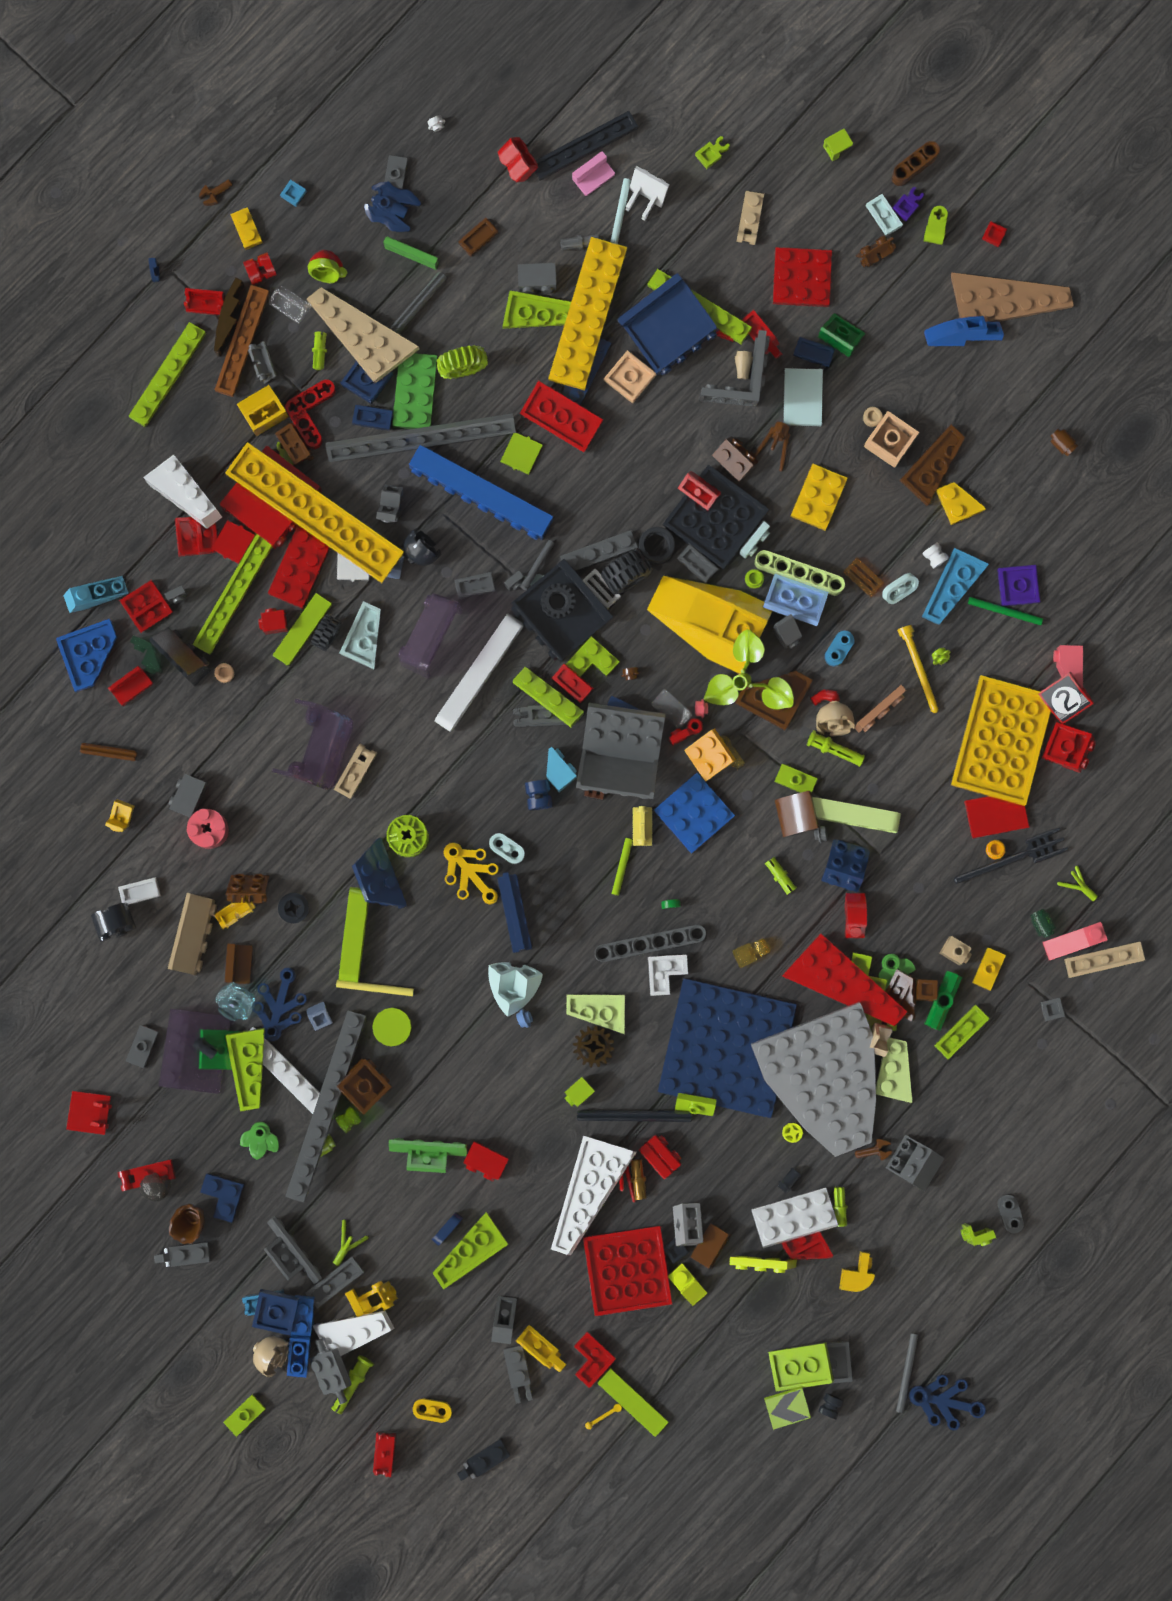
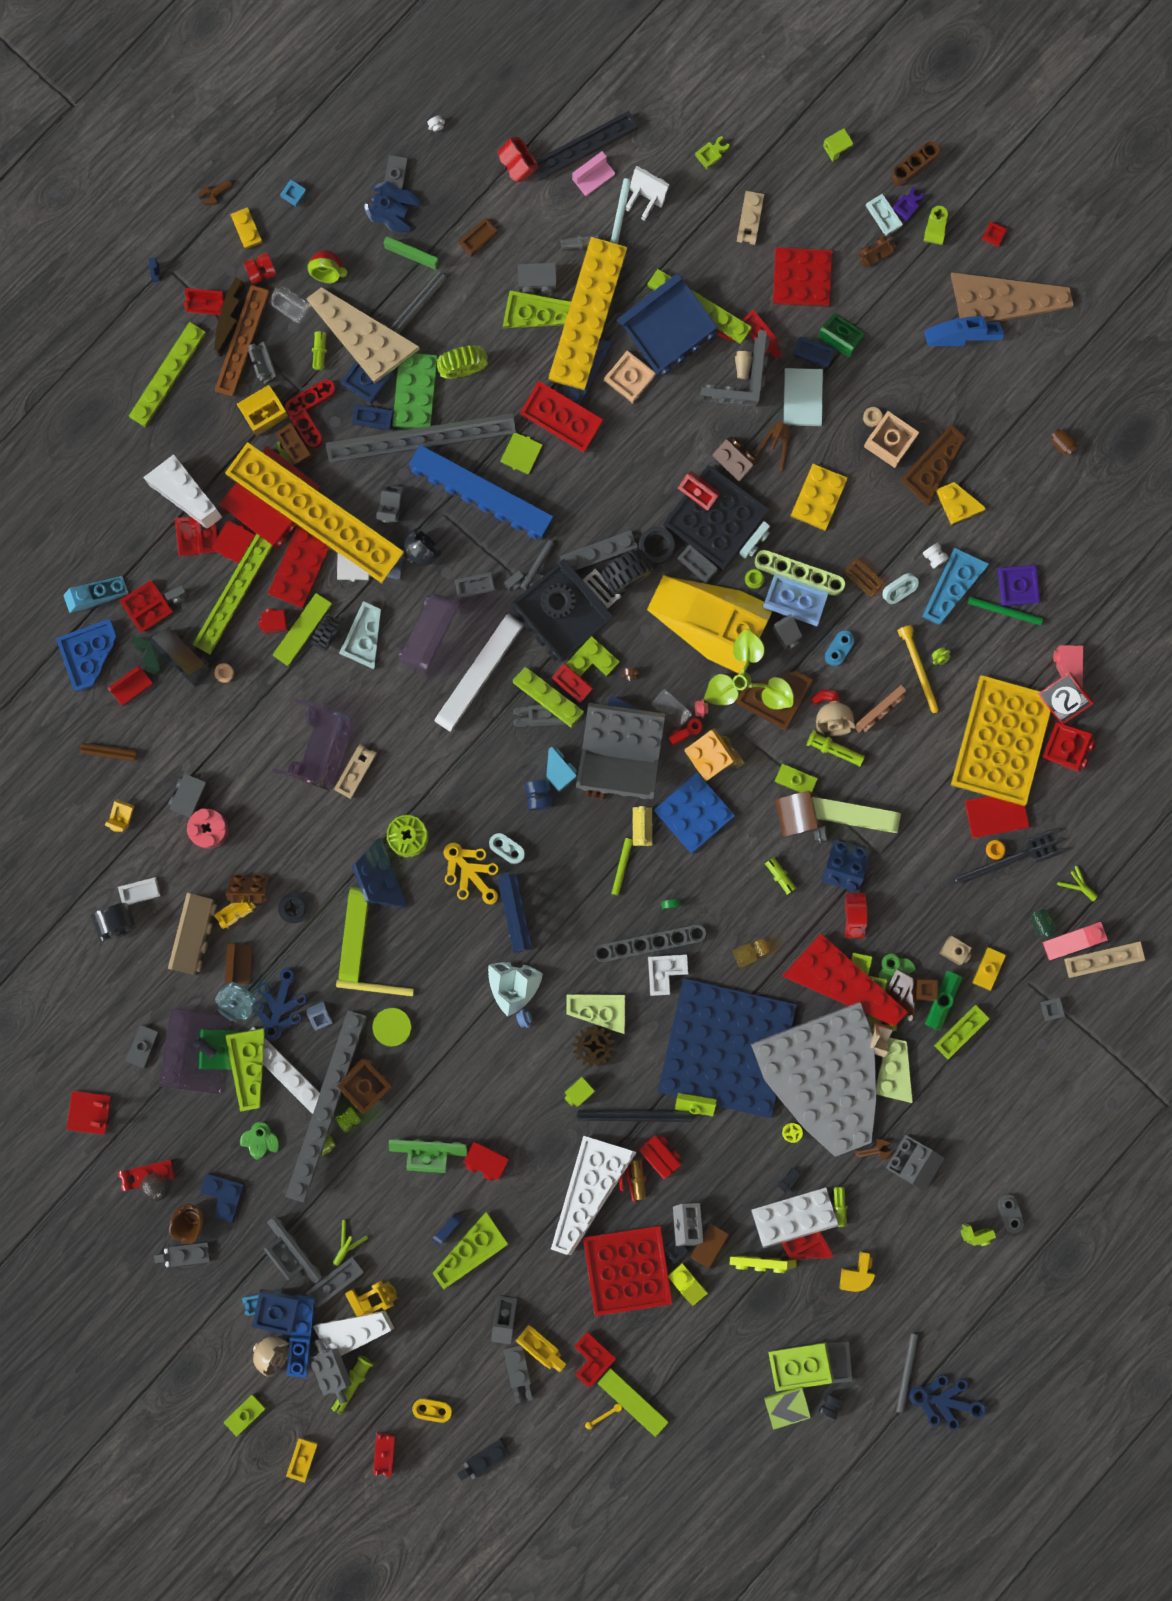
none -> yellow plate [286,1437,318,1483]

